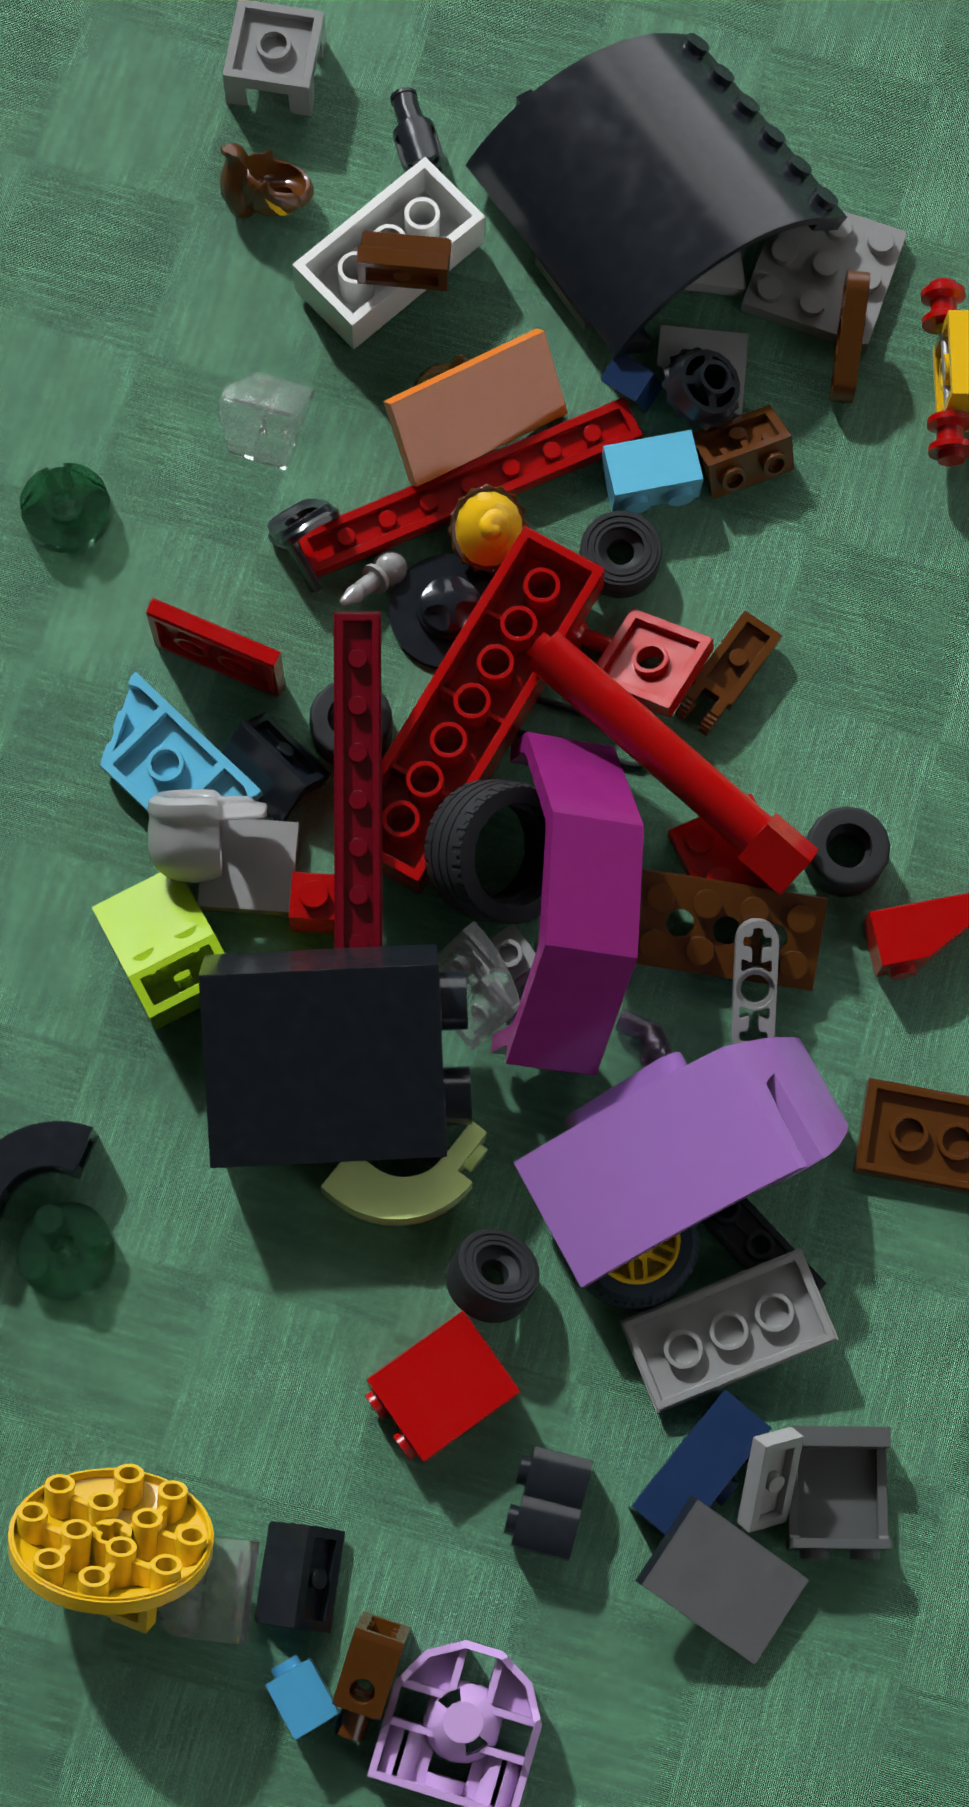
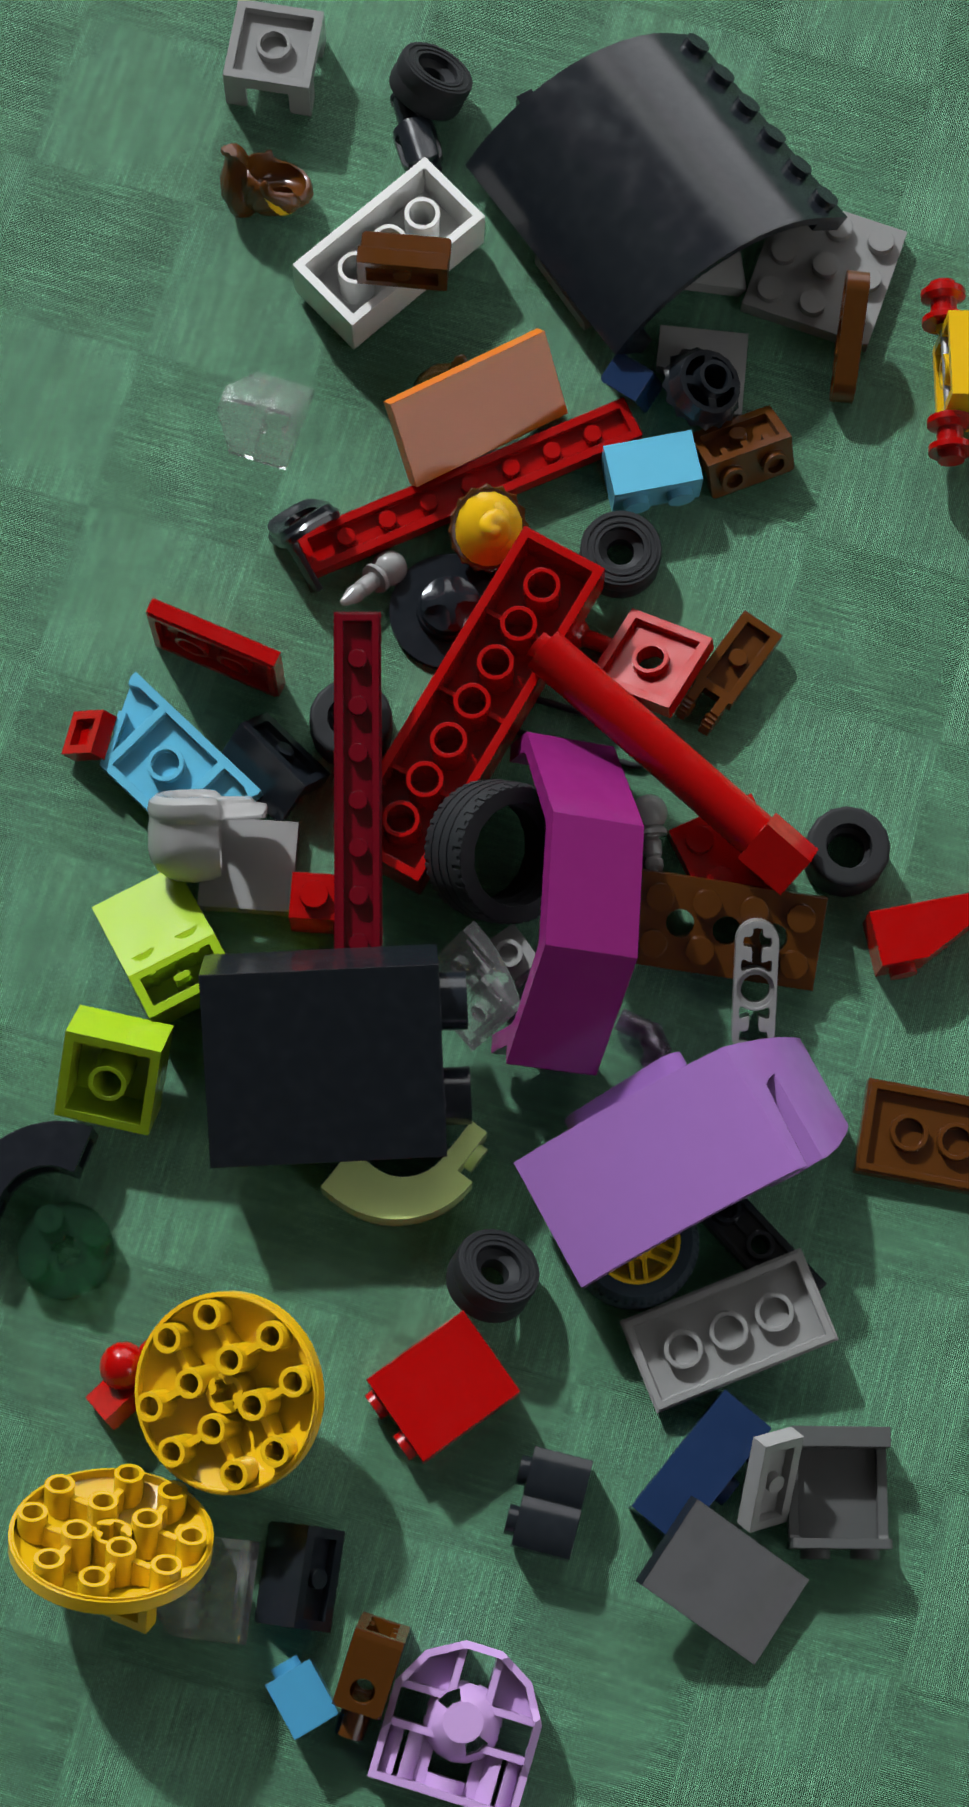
clear green plate [20,463,112,556] -> none
none -> lime brick [54,1004,174,1136]
none -> red tile [61,709,117,761]
none -> red tile [85,1340,147,1430]
none -> yellow bracket [135,1290,325,1495]
none -> black tyre [389,42,473,121]
none -> light grey bar [635,794,668,871]

